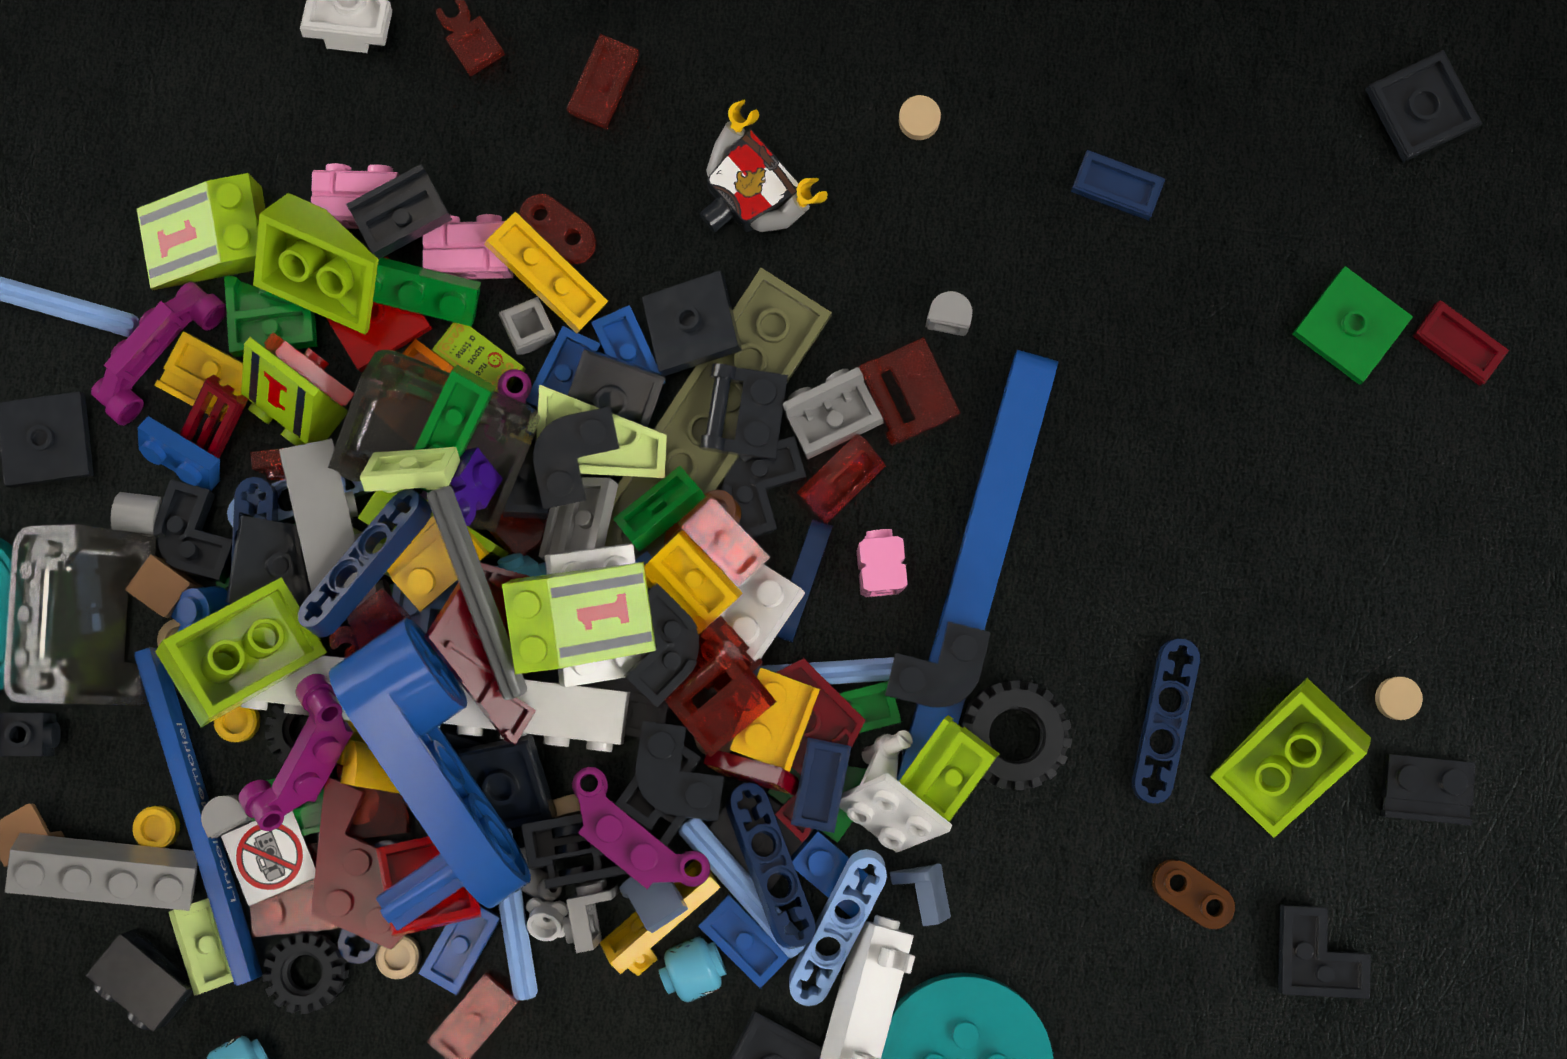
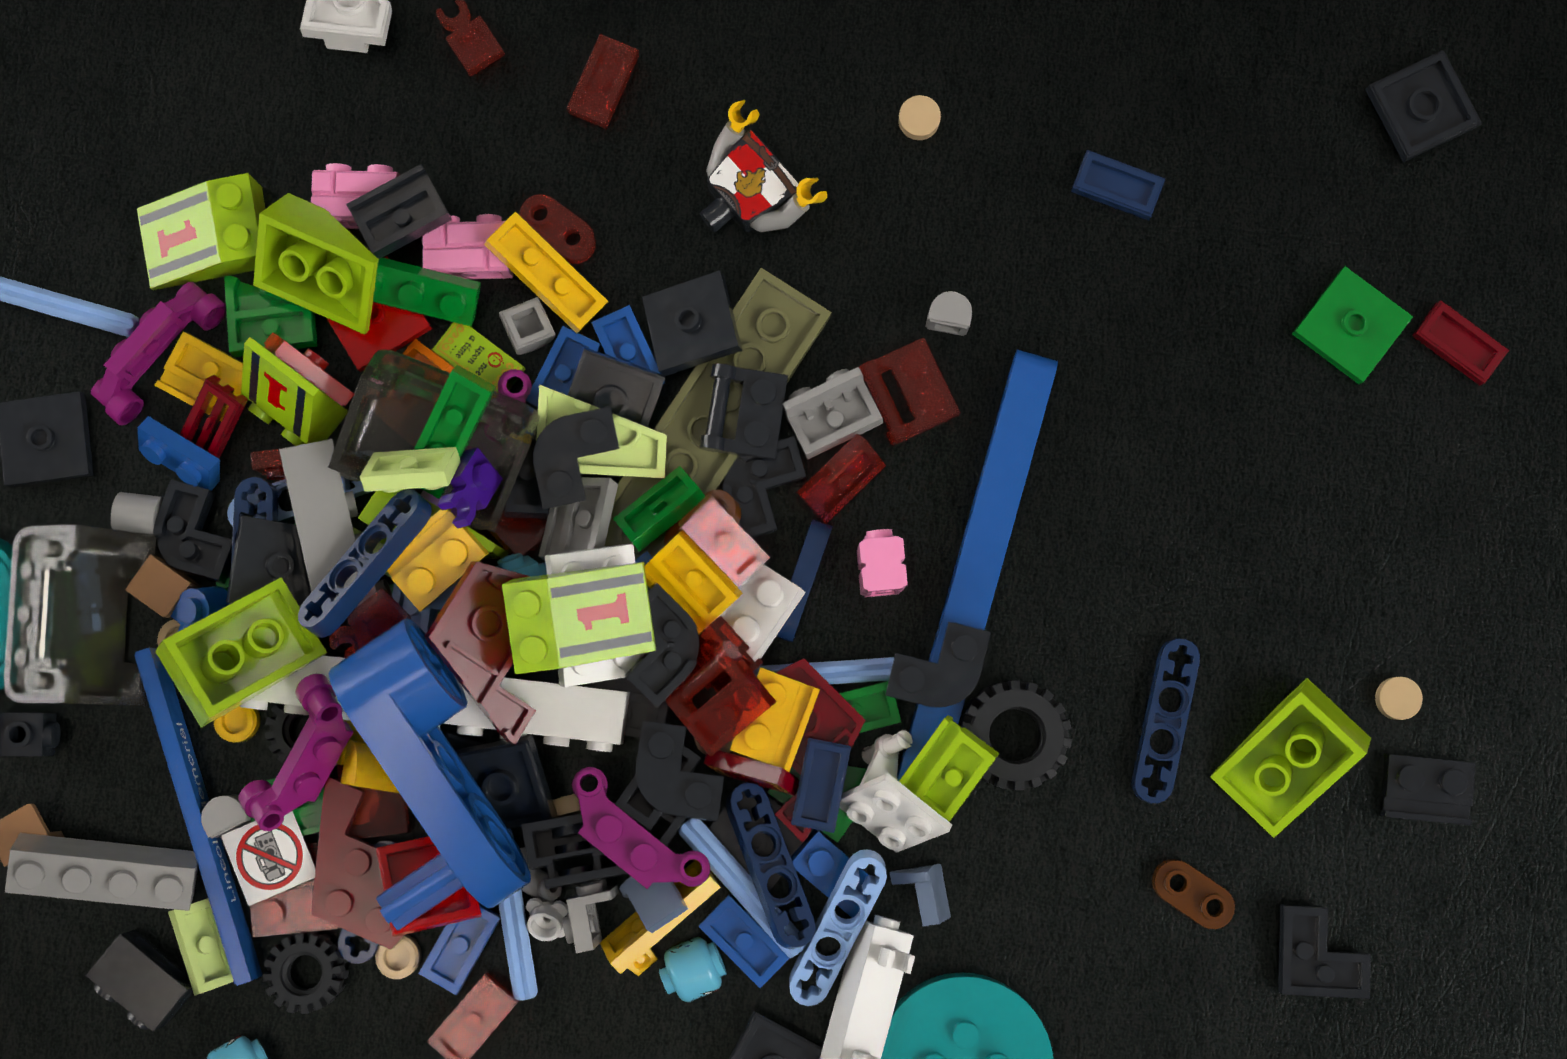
yellow tile [133,806,180,848] -> none
dark grey axle [427,486,527,700] -> none

